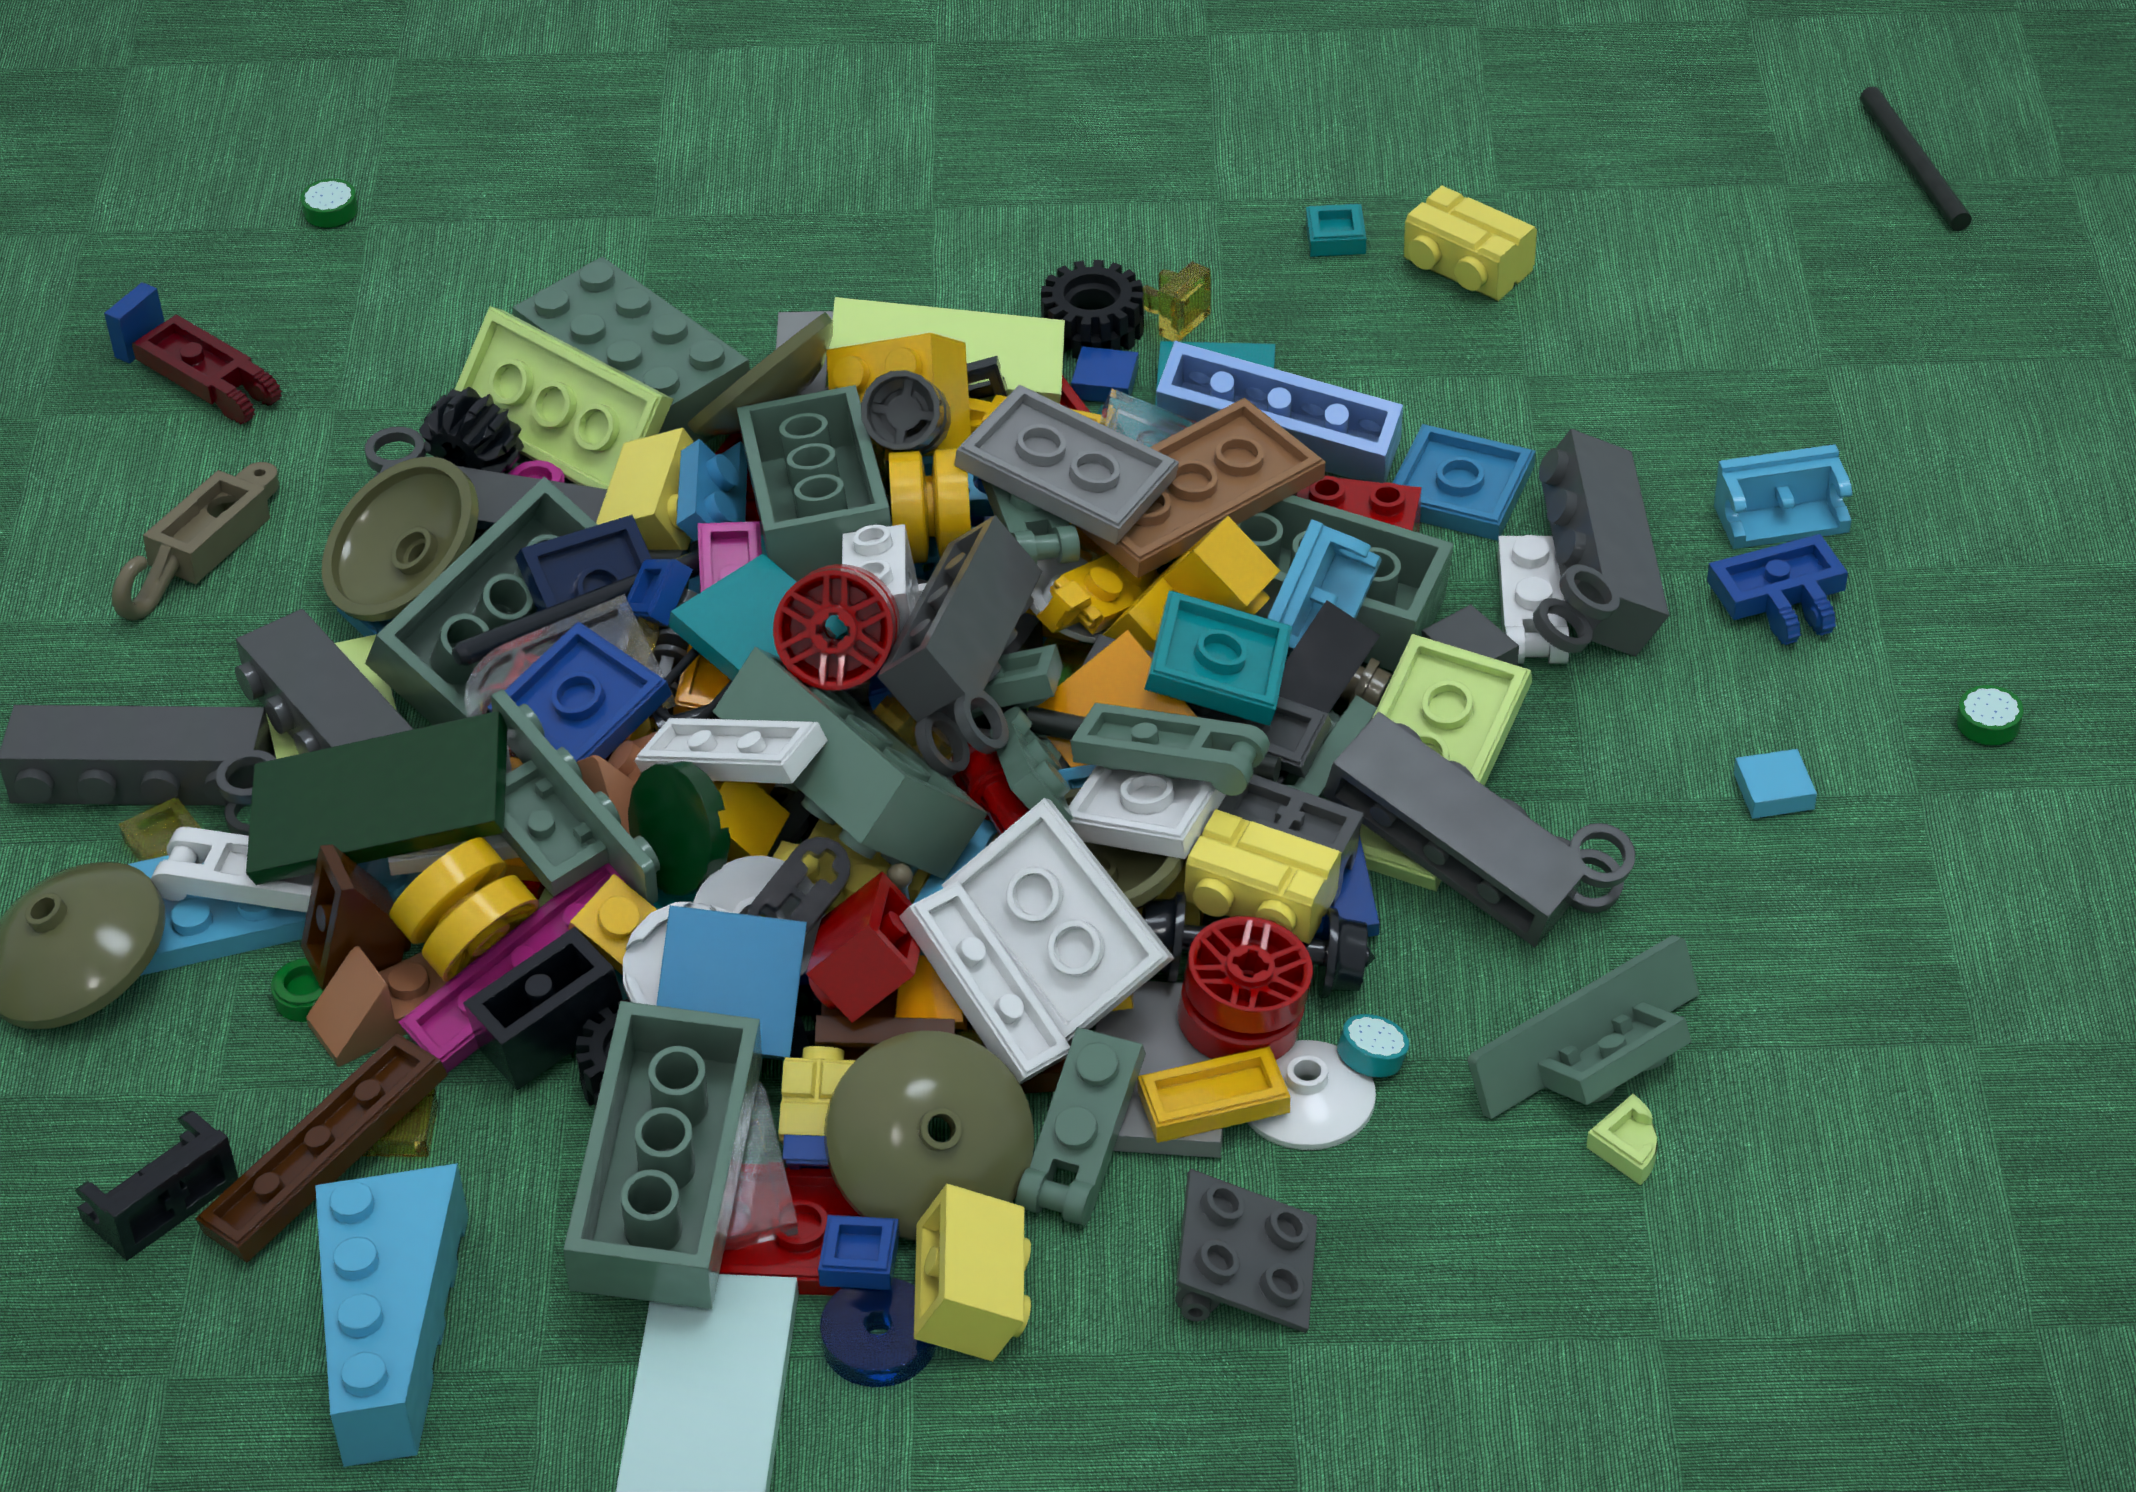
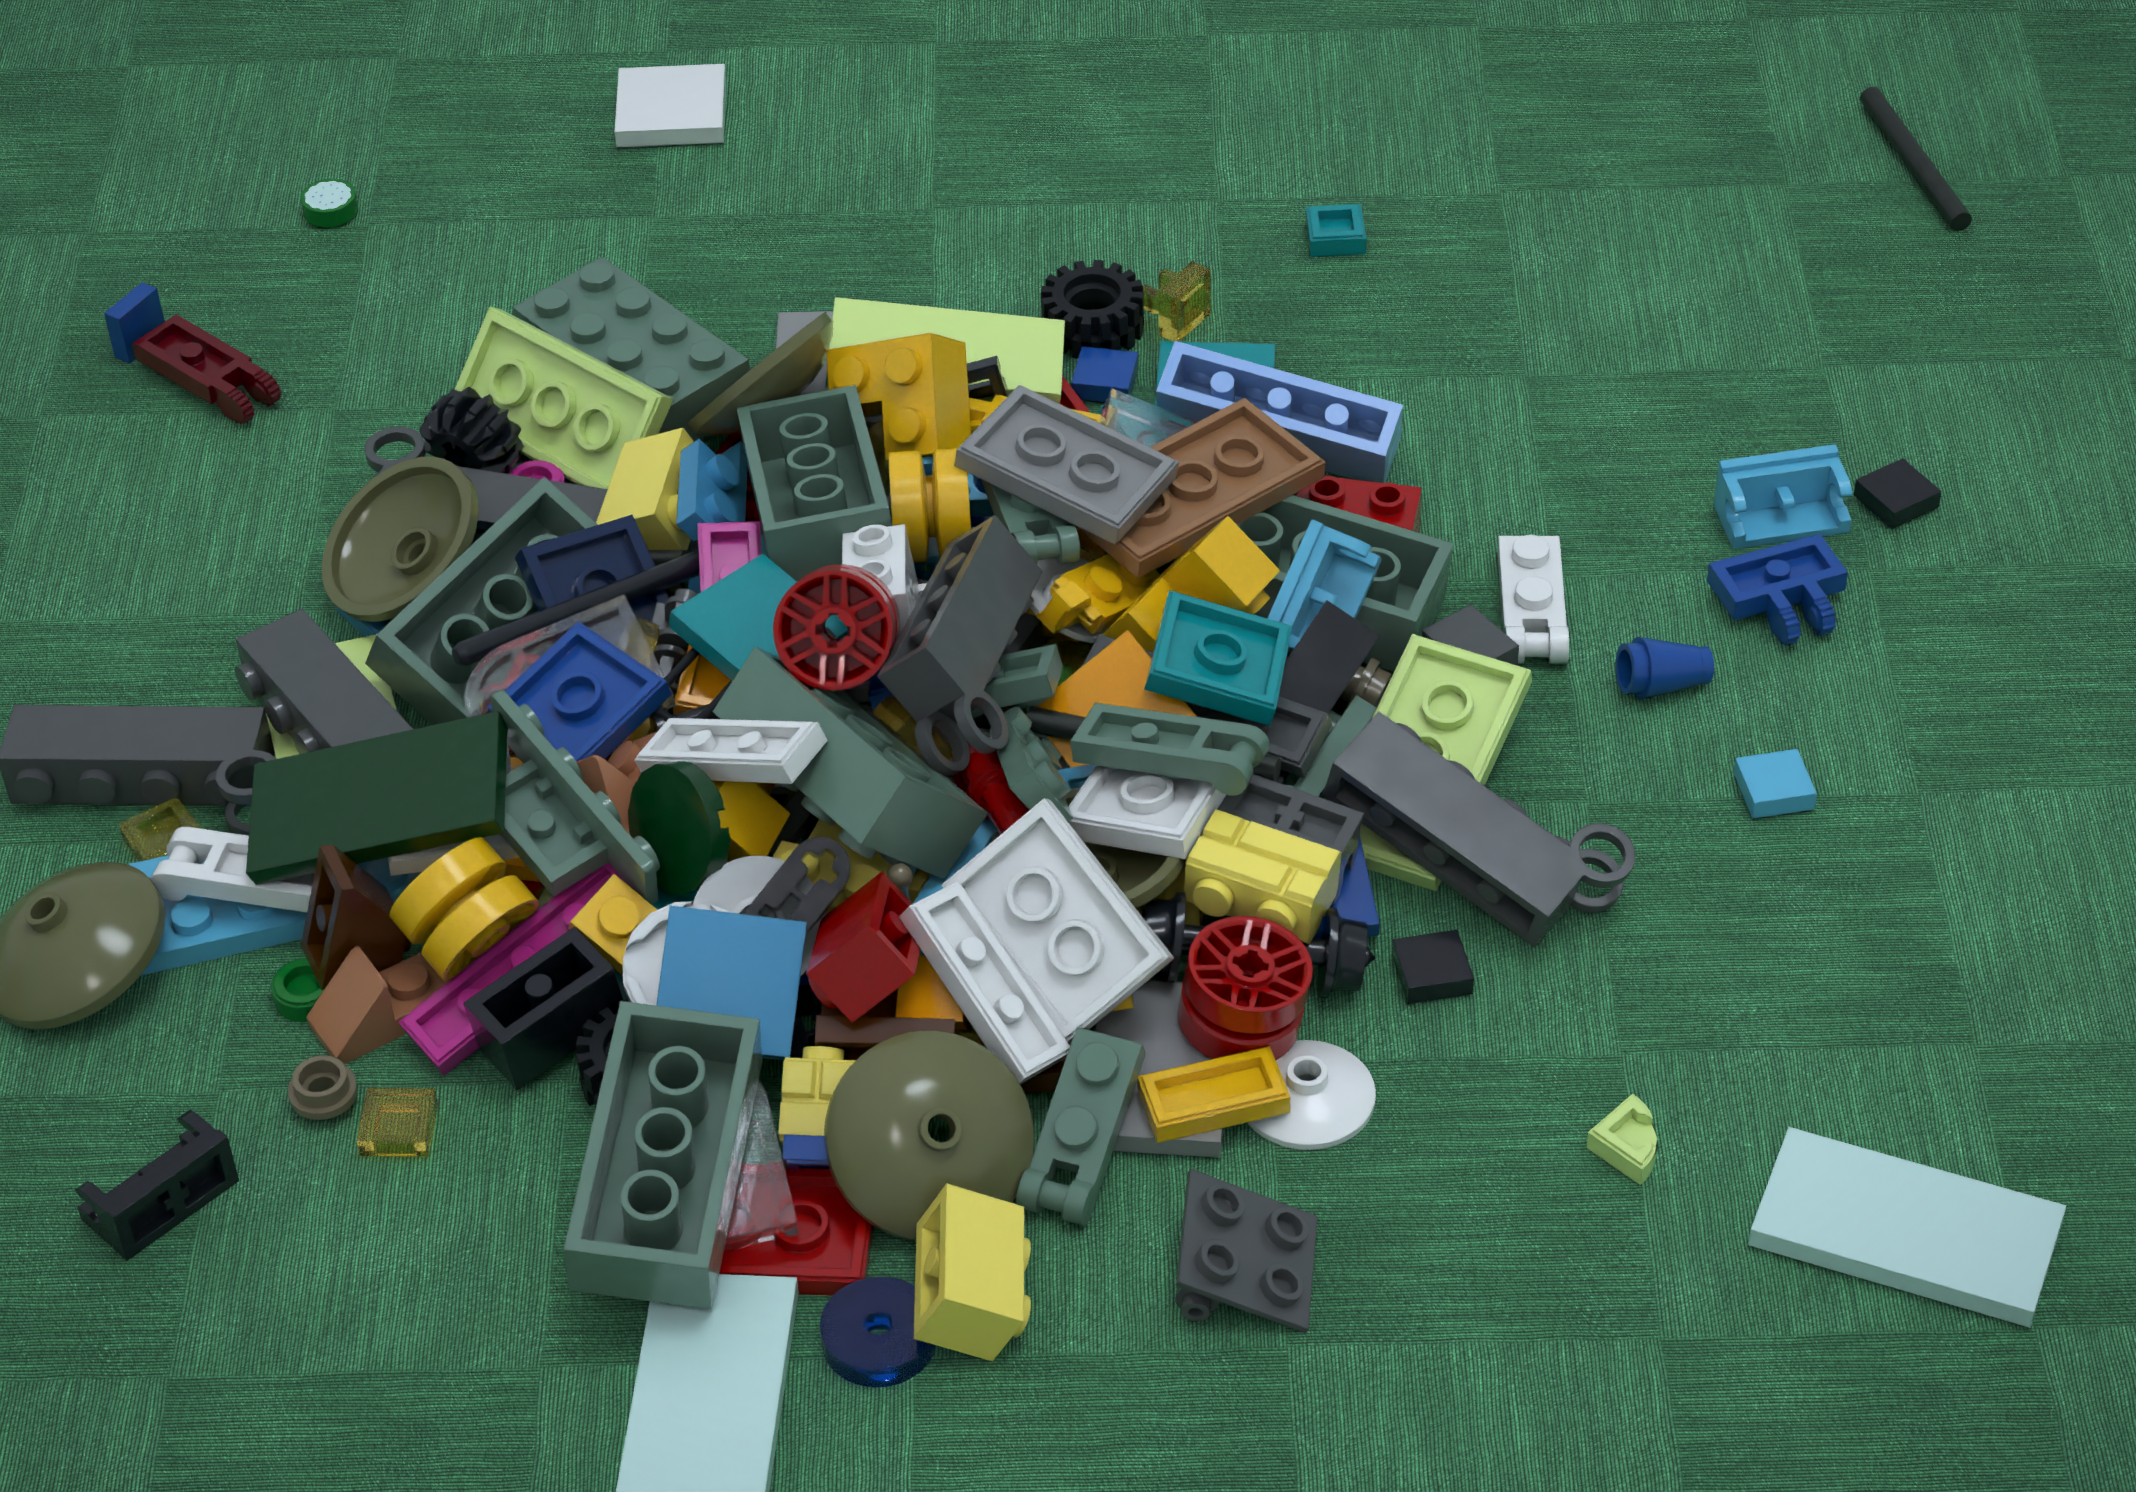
dark tan piece [111,462,280,621] -> none
reddish brown tile [195,1033,448,1263] -> none
medium azure wedge [315,1163,469,1467] -> none
blue tile [621,559,693,626] -> none
blue tile [818,1215,900,1290] -> none
dark grey wheel [861,370,951,455] -> none
tile [1337,1014,1409,1077] -> none
dark azure tile [1392,424,1536,541] -> none
light yellow brick [1404,185,1537,301] -> none
sand green bracket [1468,935,1700,1119] -> none
dark grey hinge [1533,429,1670,657] -> none
tile [1956,685,2024,745] -> none
none -> dark tan plate [288,1055,358,1120]
none -> white tile [614,64,726,148]
none -> black tile [1392,929,1474,1004]
none -> blue cone [1615,637,1714,699]
none -> light aqua tile [1748,1127,2067,1328]
none -> black tile [1854,458,1942,529]

